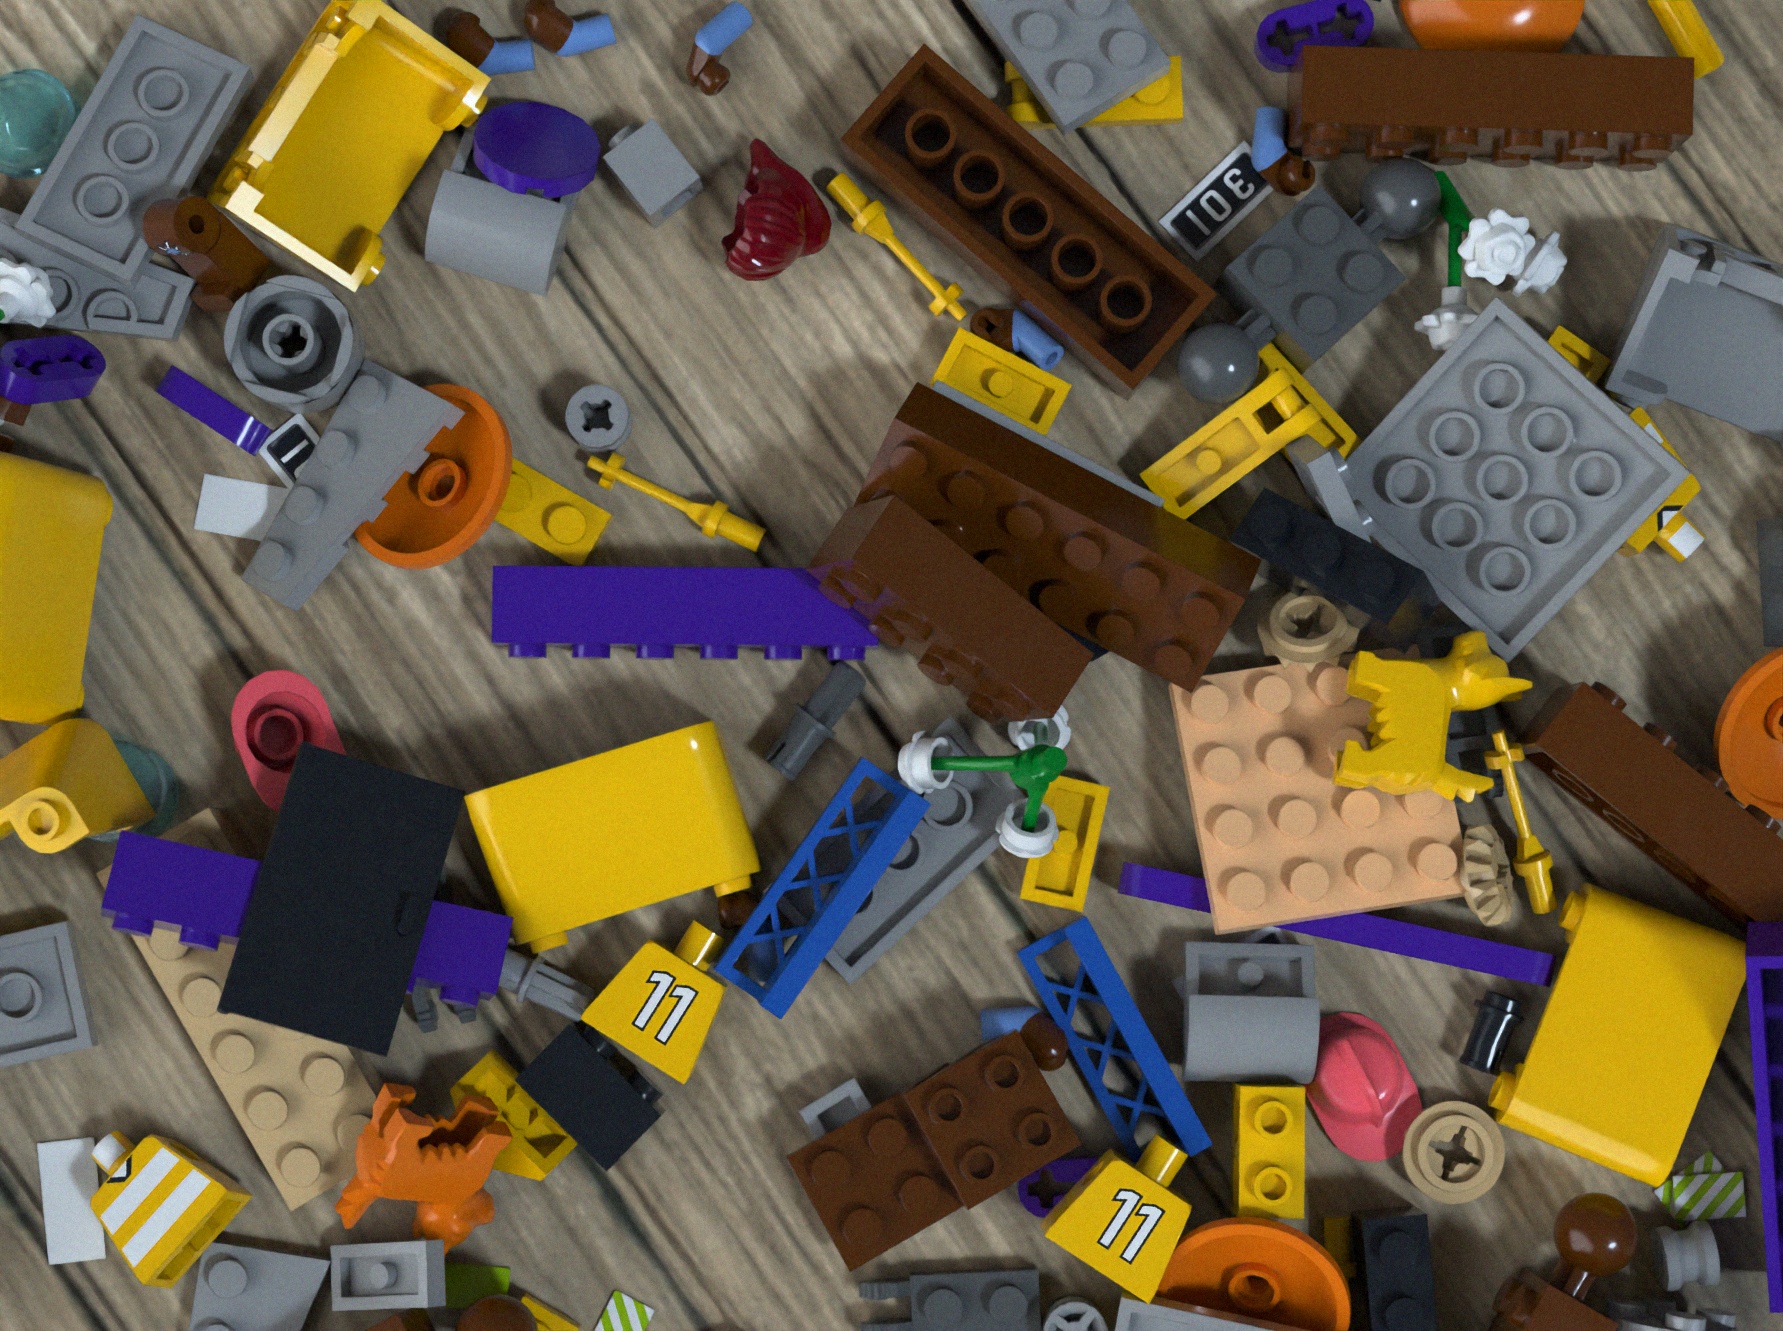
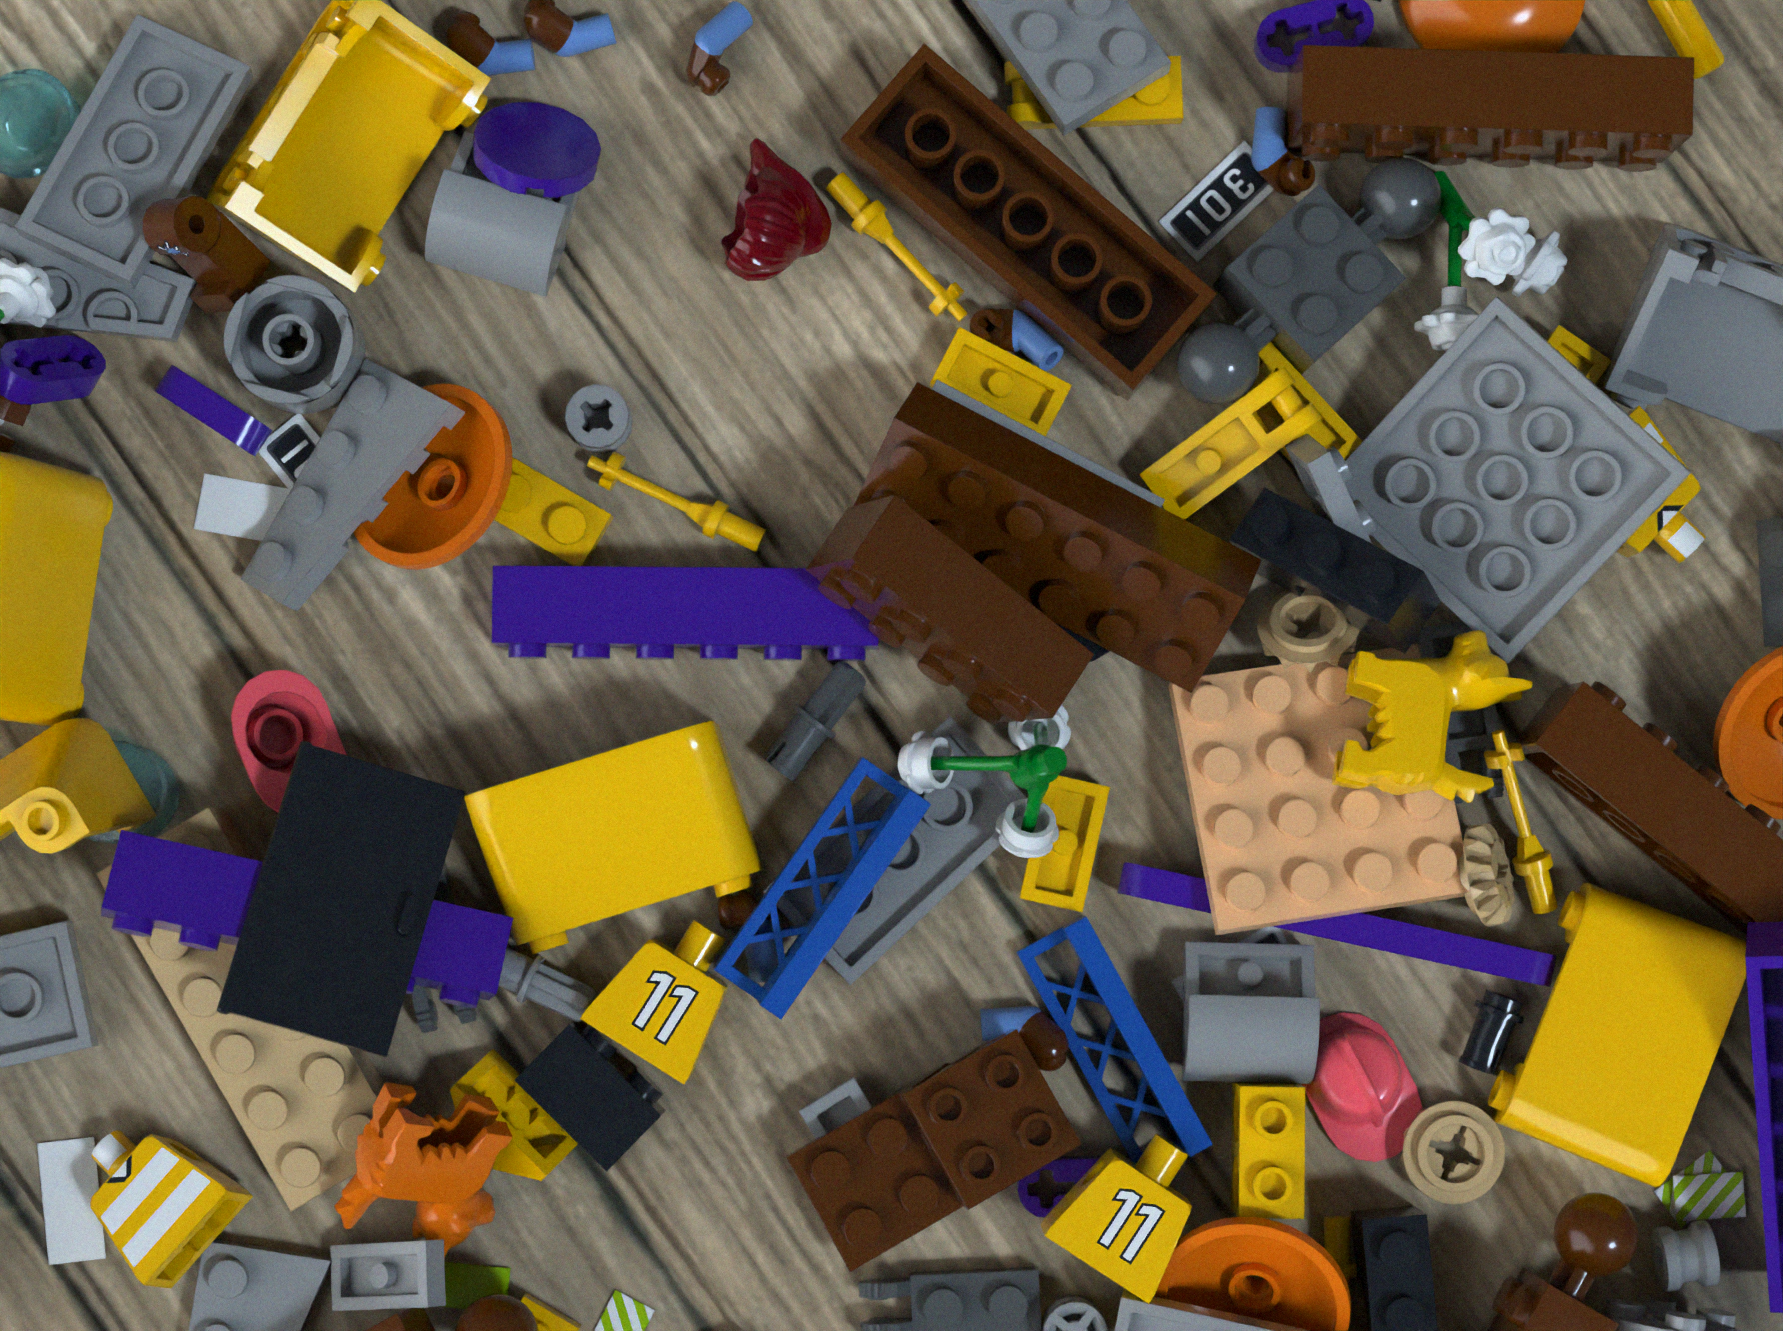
light grey brick [603,118,704,229] -> none

